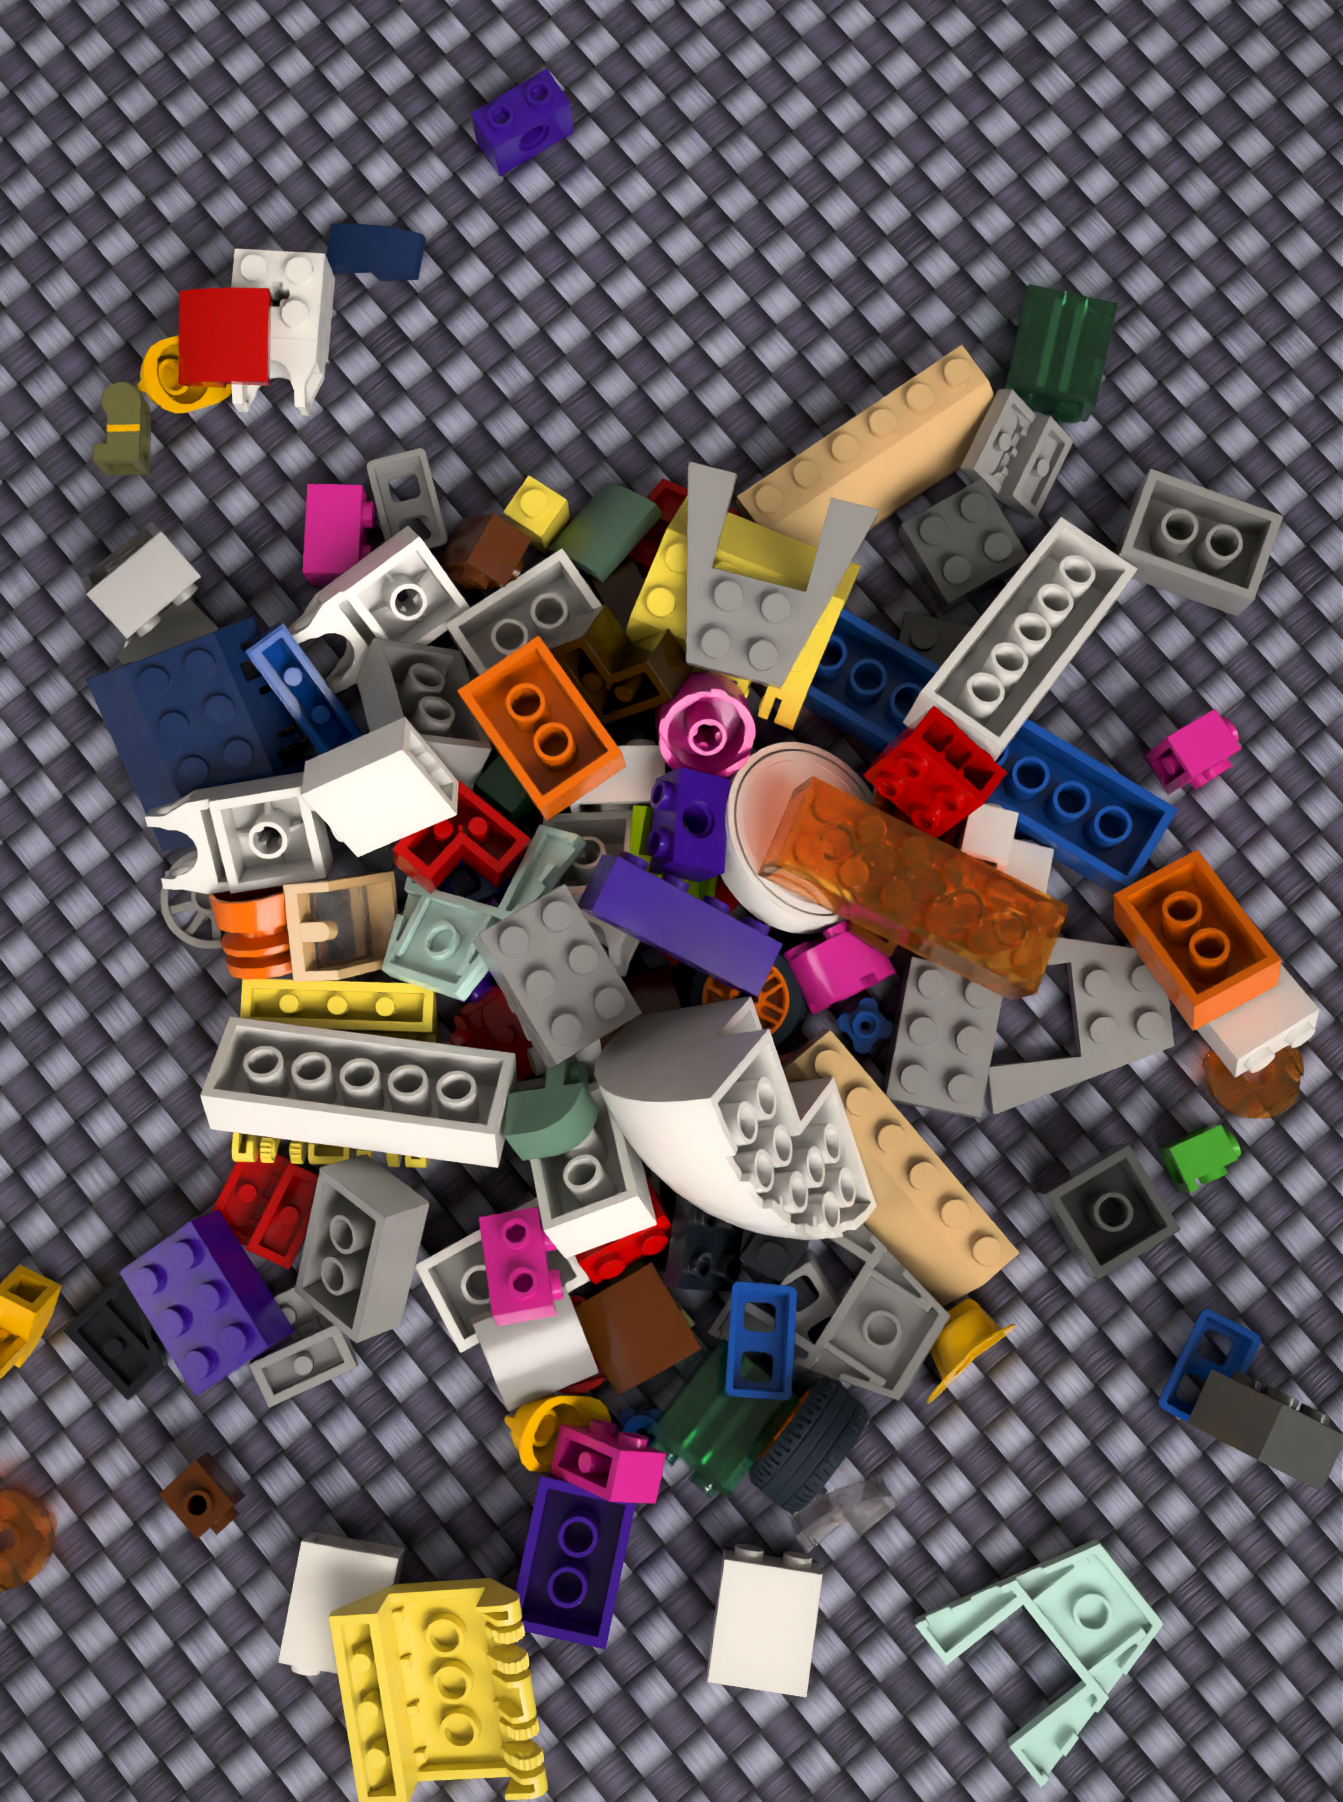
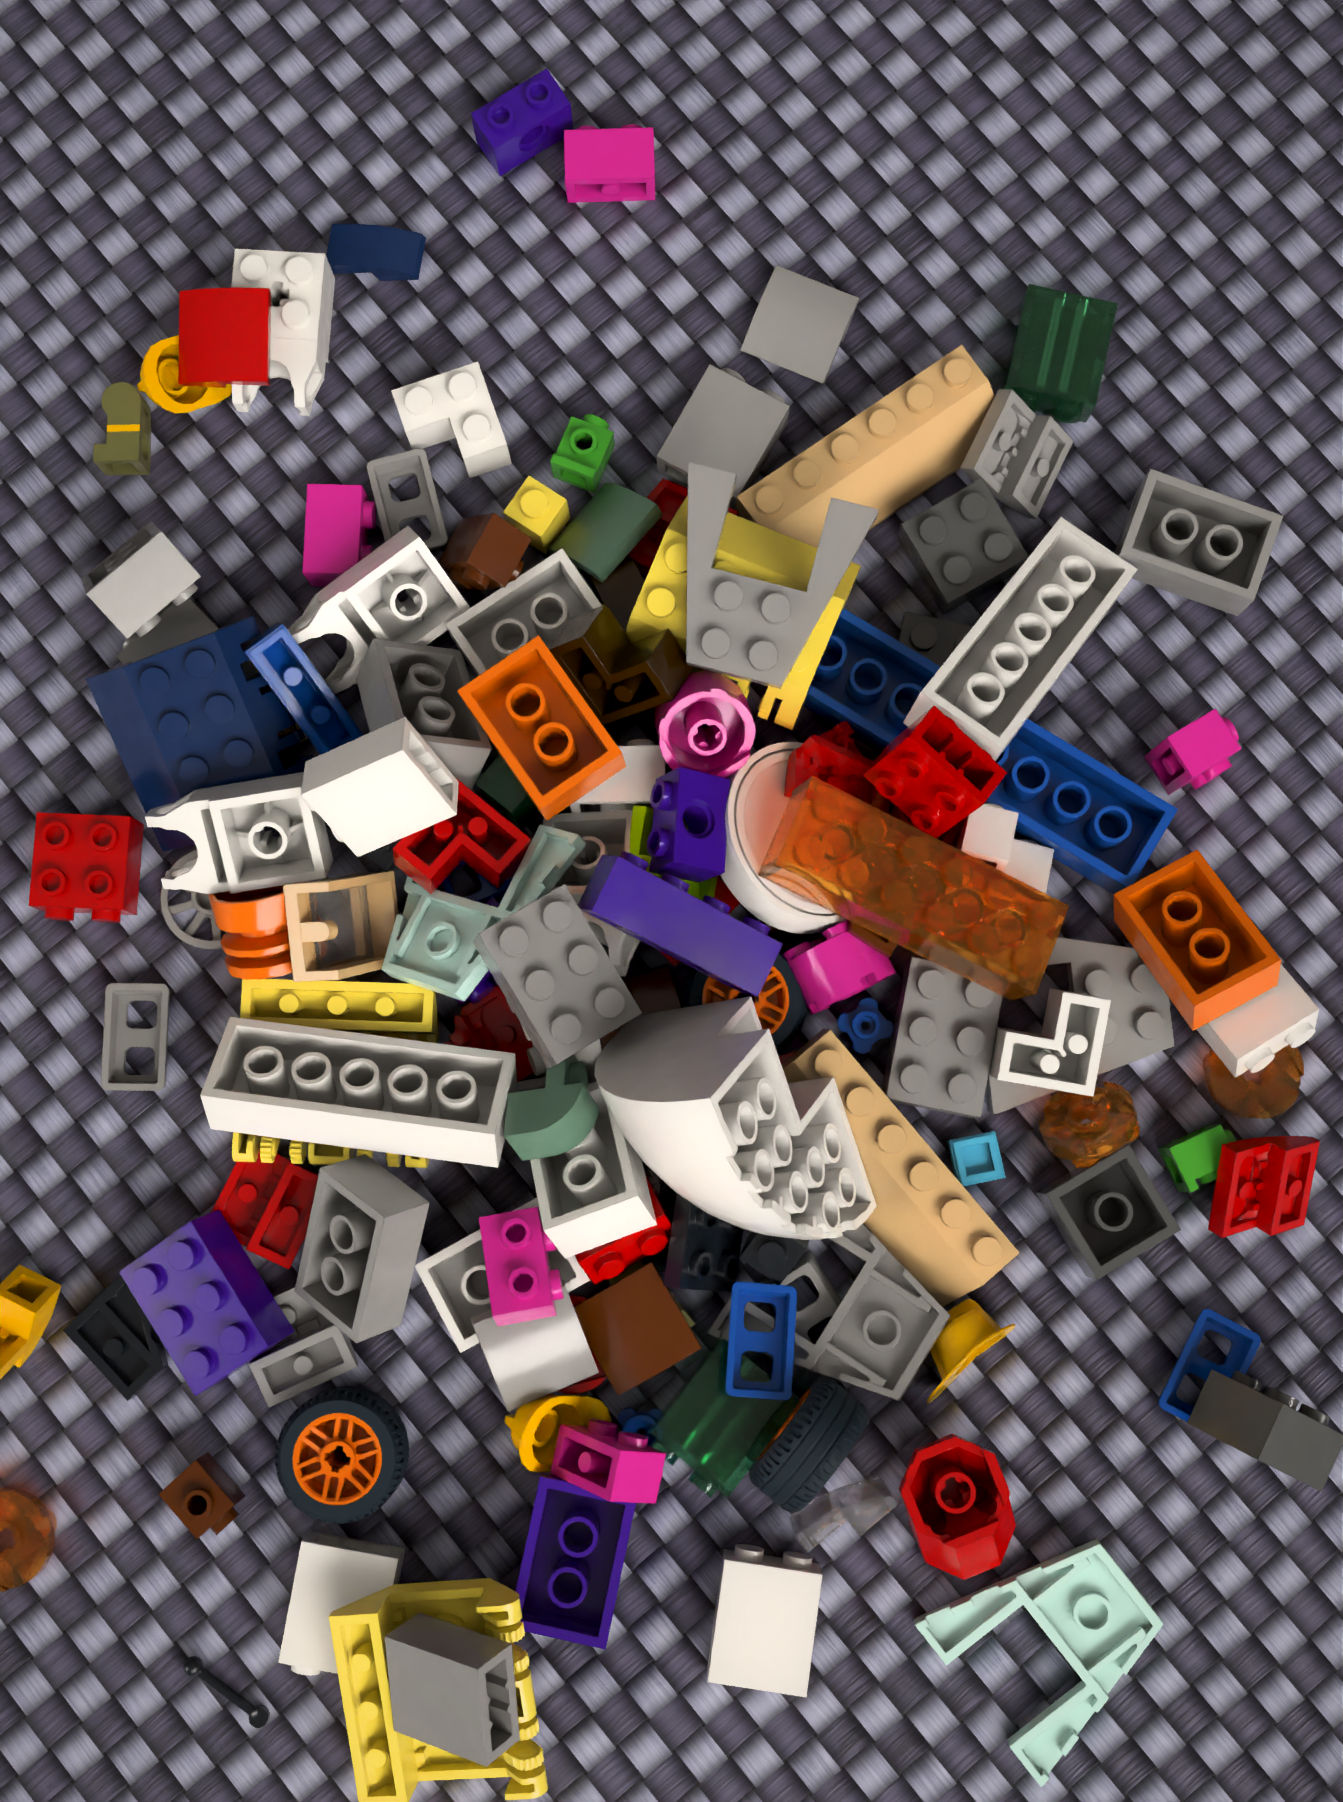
none -> red brick [29,812,144,923]
none -> light grey piece [101,983,170,1091]
none -> black hinge [184,1656,270,1728]
none -> wheel [275,1386,409,1524]
none -> light grey brick [385,1613,520,1767]
none -> white brick [391,362,512,478]
none -> bright green brick [550,414,615,493]
none -> dark pink brick [564,124,655,203]
none -> light grey brick [657,364,790,510]
none -> light grey slope [740,265,860,384]
none -> red slope [784,721,874,830]
none -> red brick [899,1434,1016,1580]
none -> medium azure tile [947,1131,1006,1187]
none -> white brick [989,988,1111,1097]
none -> clear orange plate [1039,1081,1140,1168]
none -> red slope [1208,1136,1320,1238]

